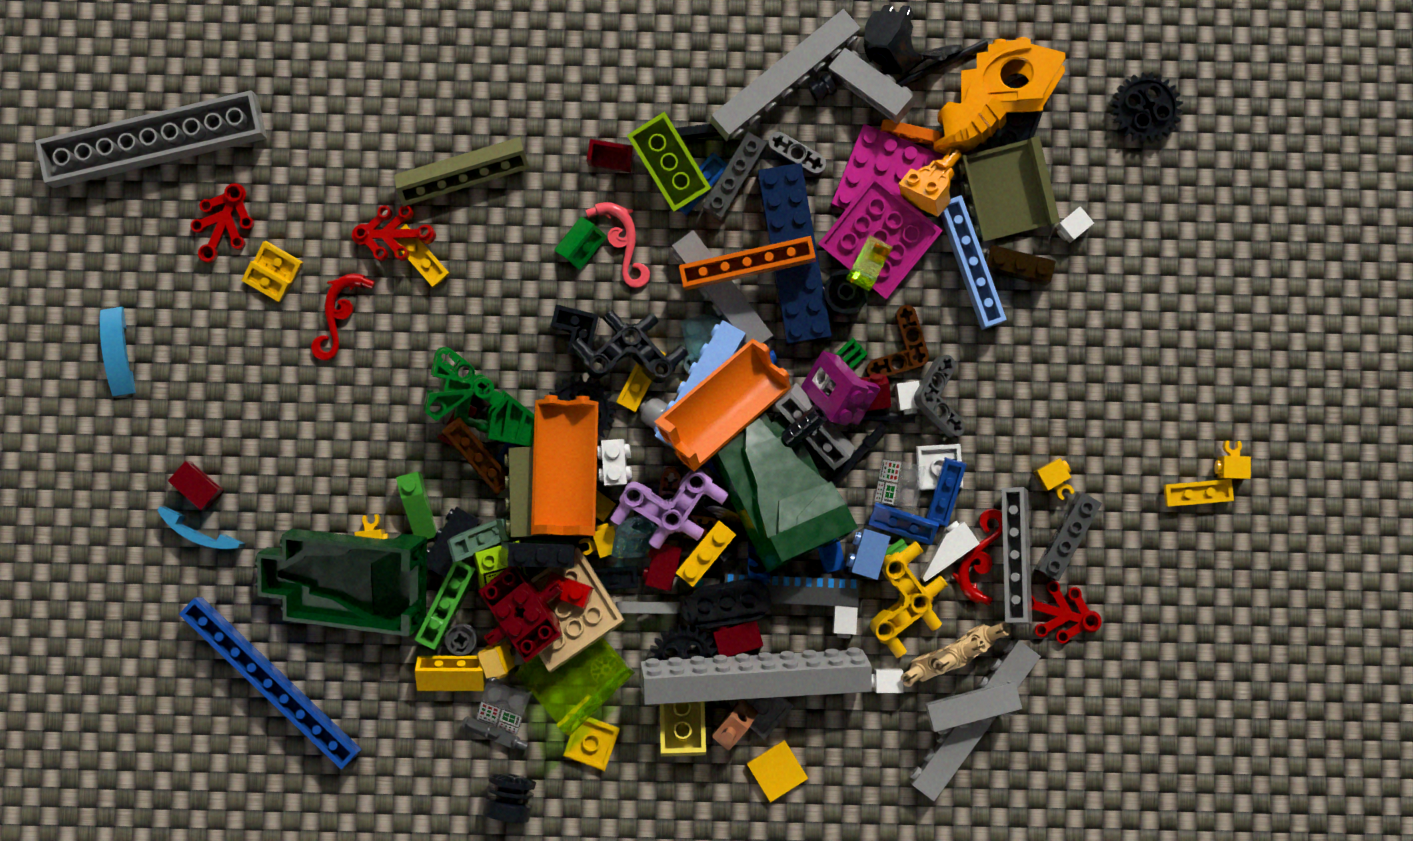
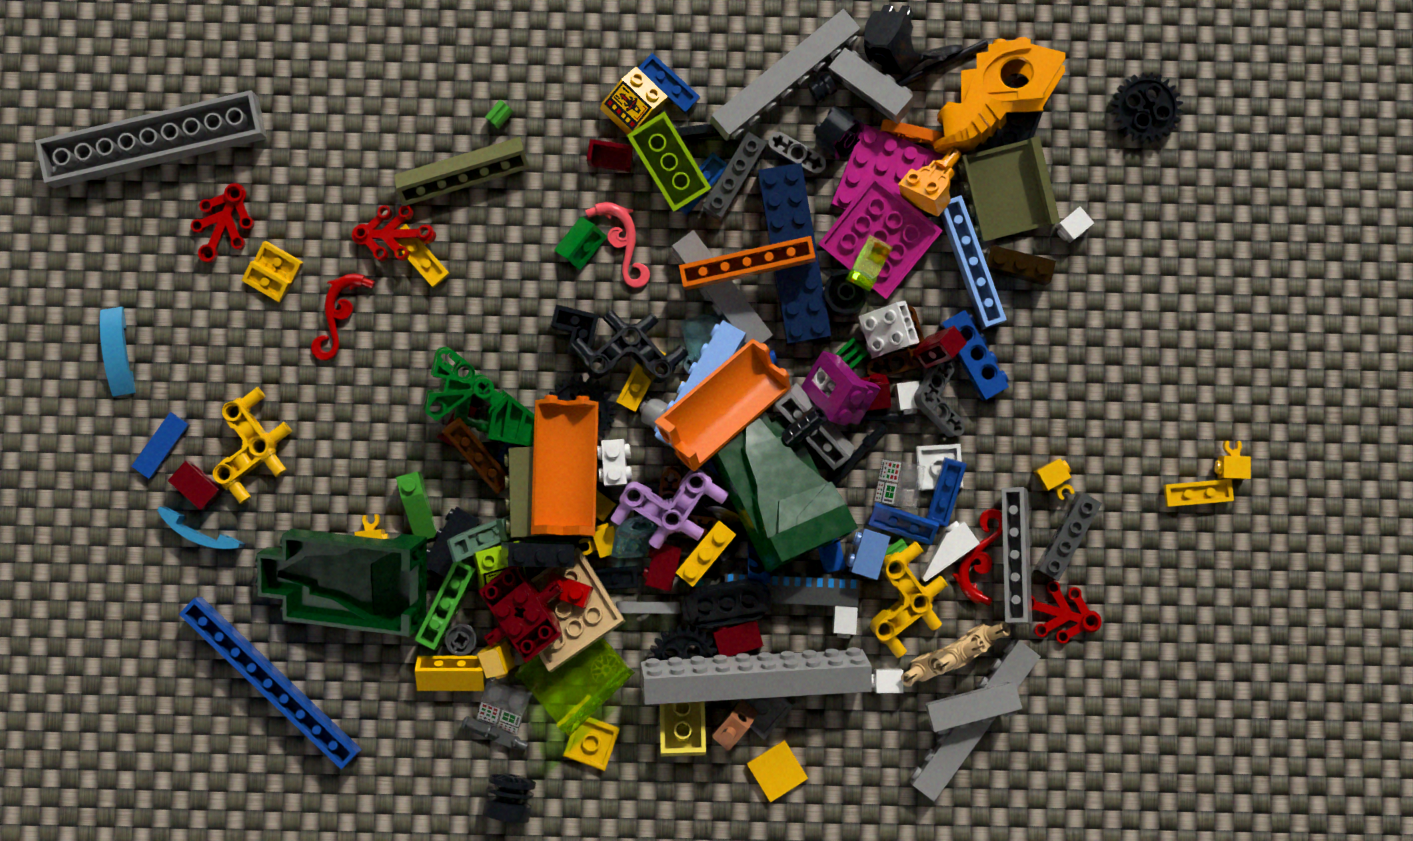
none -> blue tile [131,412,190,479]
none -> yellow pin [213,387,292,504]
none -> bright green piece [485,100,513,129]
none -> yellow piece [600,67,668,135]
none -> blue plate [638,53,700,114]
none -> black brick [813,106,864,160]
none -> white brick [858,301,920,358]
none -> dark red brick [913,326,967,369]
none -> blue brick [939,310,1009,401]

